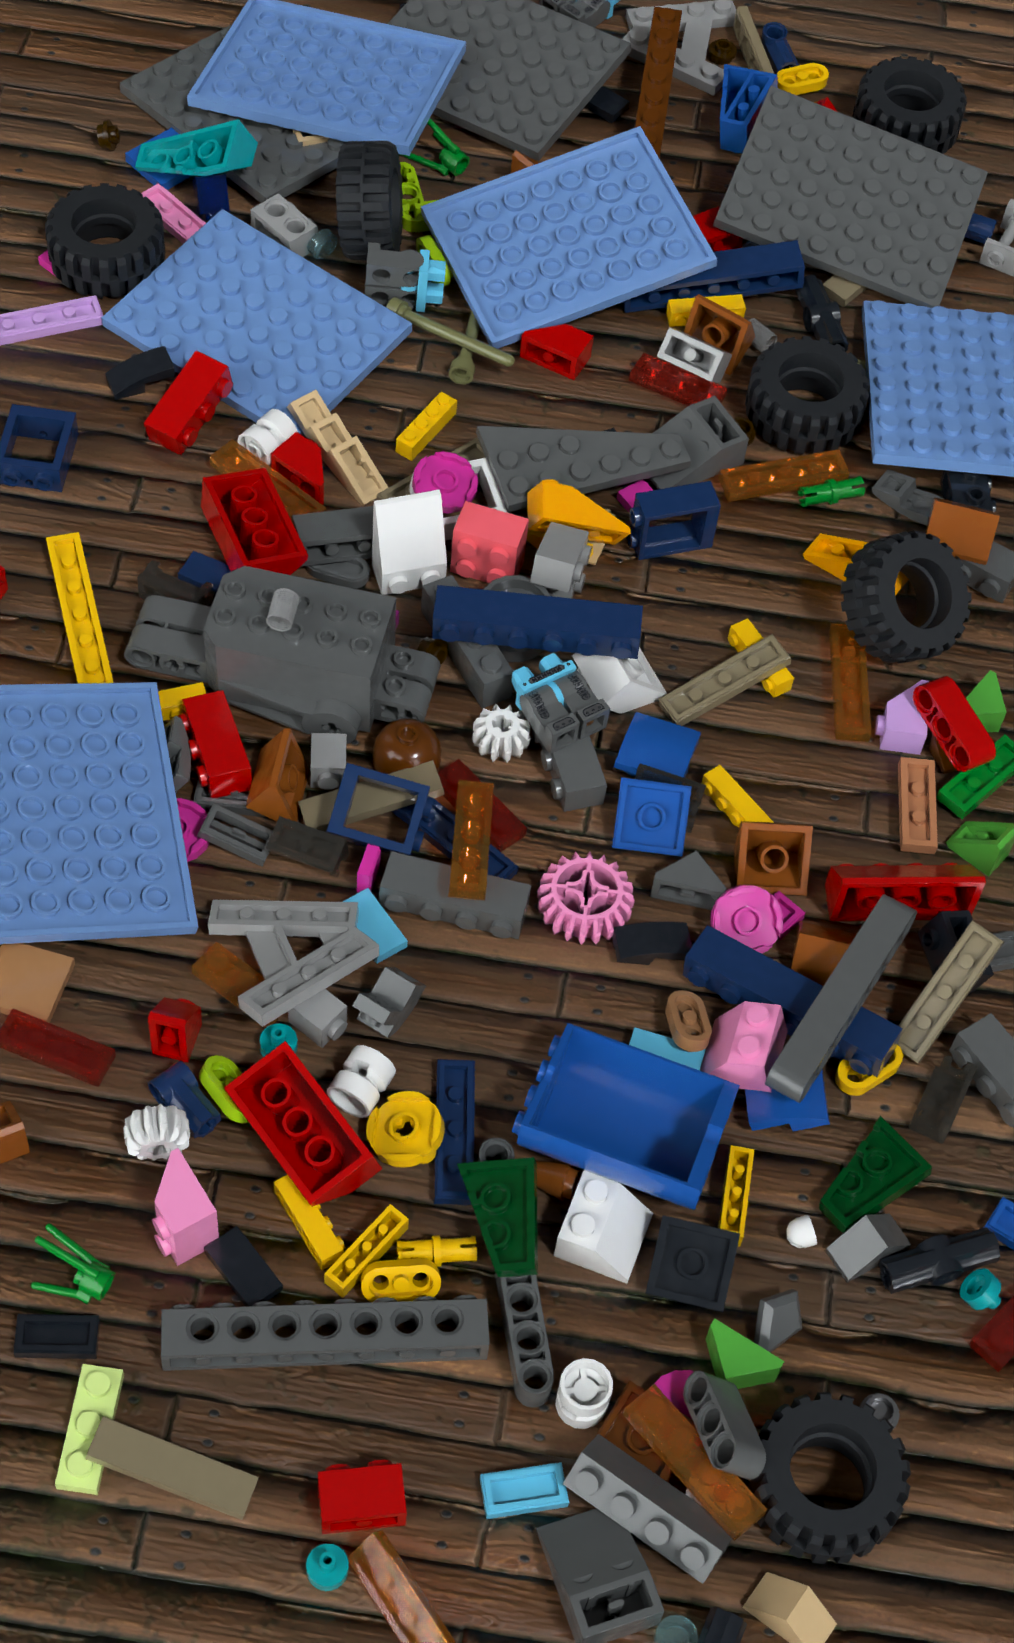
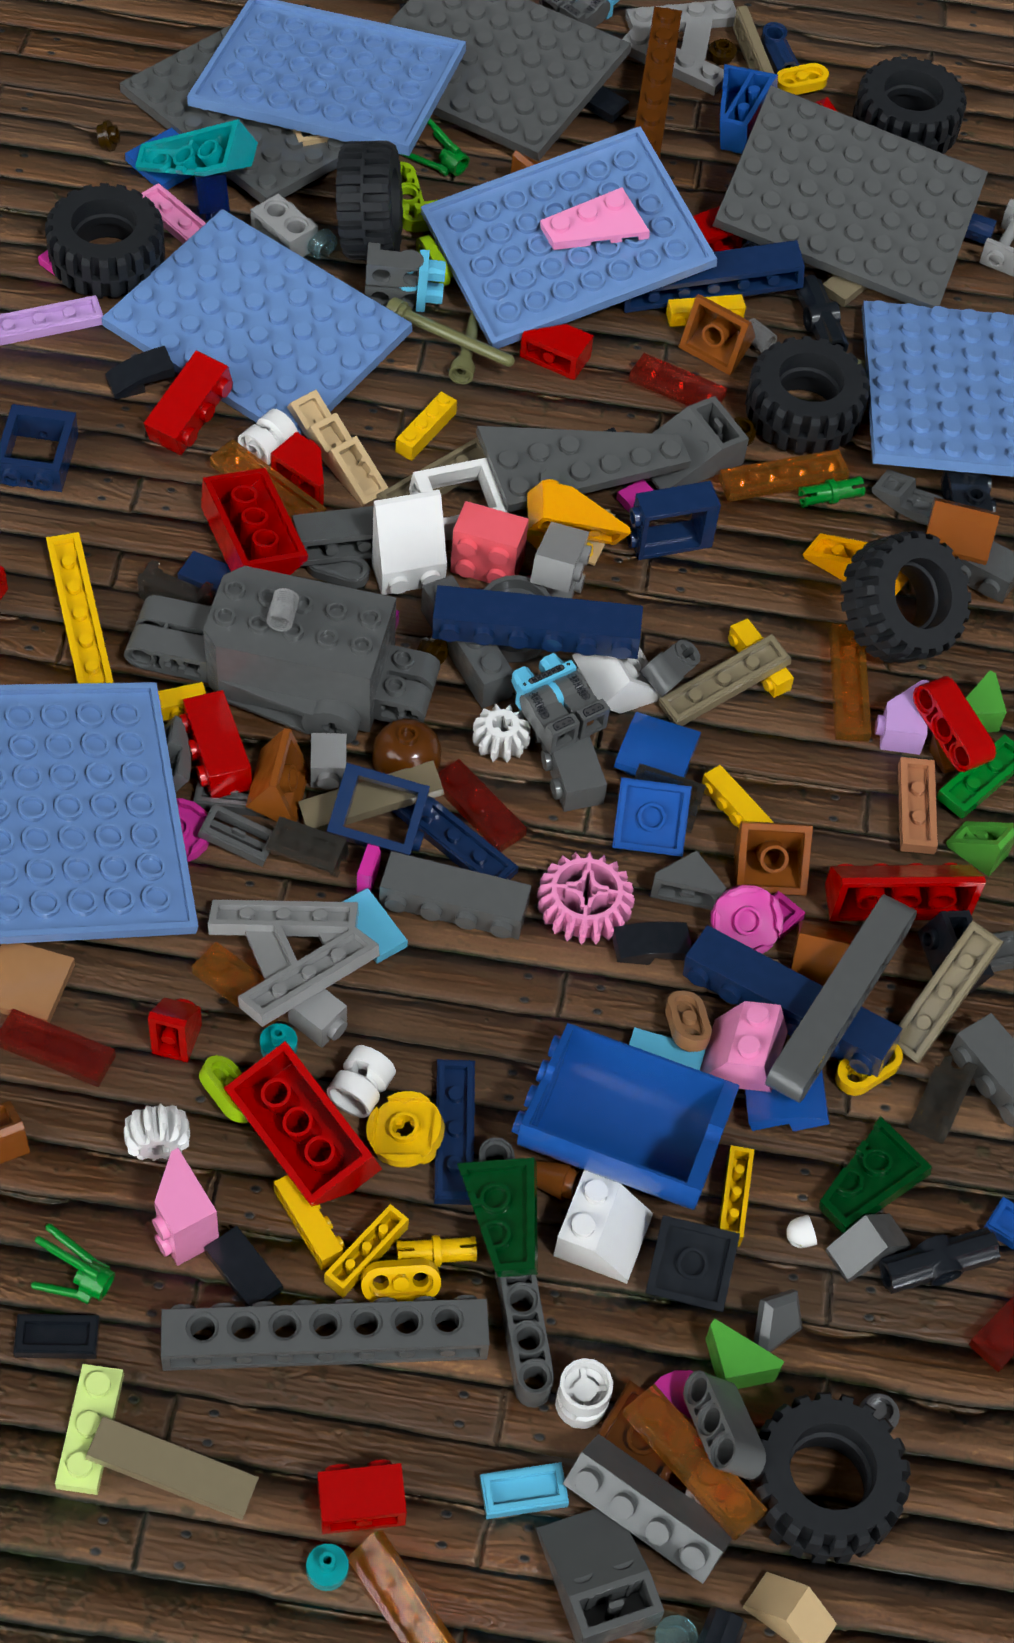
dark blue piece [148,1061,221,1139] -> none
dark grey brick [352,967,426,1038] -> none
dark pink tile [412,451,478,514] -> none
clear orange plate [448,780,494,901] -> none
light grey brick [657,327,732,383] -> none
teal tile [960,1268,1001,1310] -> none
none -> bright pink wing [540,187,650,250]
none -> dark grey piece [639,640,700,697]

